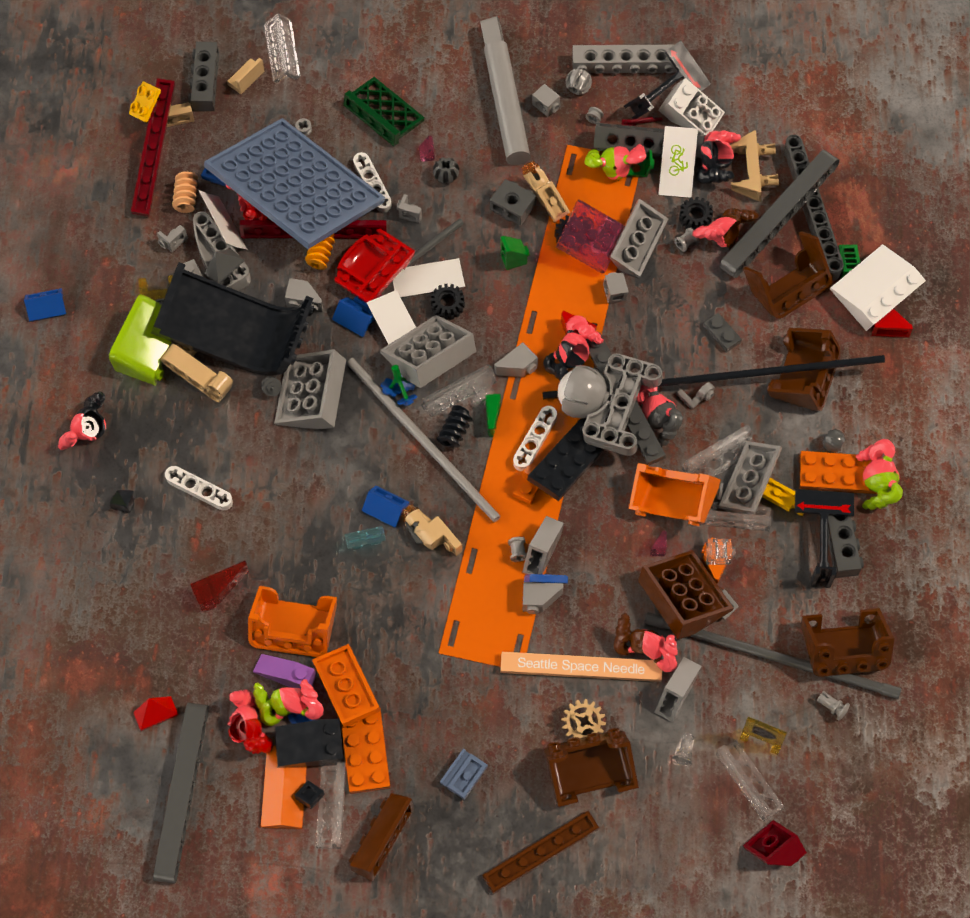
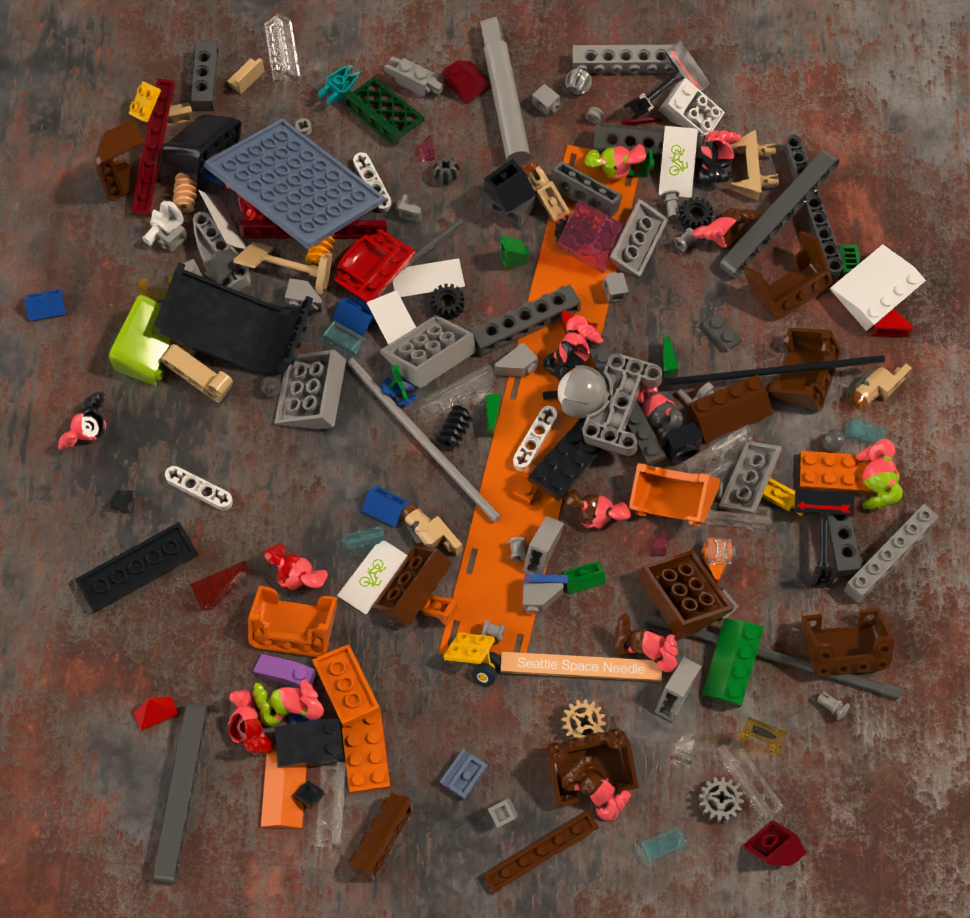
none -> black plate [75,522,199,613]
none -> reddish brown windscreen [94,119,157,201]
none -> white piece [142,201,184,246]
none -> black windscreen [161,115,242,181]
none -> tan piece [233,242,333,294]
none -> hair [264,544,328,591]
none -> teal hinge [318,65,360,105]
none -> clear light blue plate [324,321,366,356]
none -> white sticker [337,538,408,614]
none -> reddish brown slope [372,545,452,626]
none -> light grey hinge [383,57,443,96]
none -> orange slope [420,594,457,626]
none -> dark red slope [443,60,491,105]
none -> yellow plate [443,633,501,687]
none -> dark grey brick [471,285,581,356]
none -> light grey bush [481,620,506,642]
none -> black slope [484,159,535,215]
none -> light grey brick [488,797,518,828]
none -> dark grey brick [549,161,623,220]
none -> hair [560,756,631,821]
none -> green slope [562,561,606,594]
none -> hair [565,489,631,530]
none -> clear light blue plate [641,826,688,863]
none -> light grey pin [661,190,680,220]
none -> green slope [663,336,679,379]
none -> black brick [663,422,703,465]
none -> reddish brown slope [688,375,773,444]
none -> light grey gear [698,777,744,823]
none -> green slope [702,618,764,707]
none -> clear light blue plate [844,417,887,445]
none -> light grey brick [844,504,939,604]
none -> tan plate [850,363,912,409]

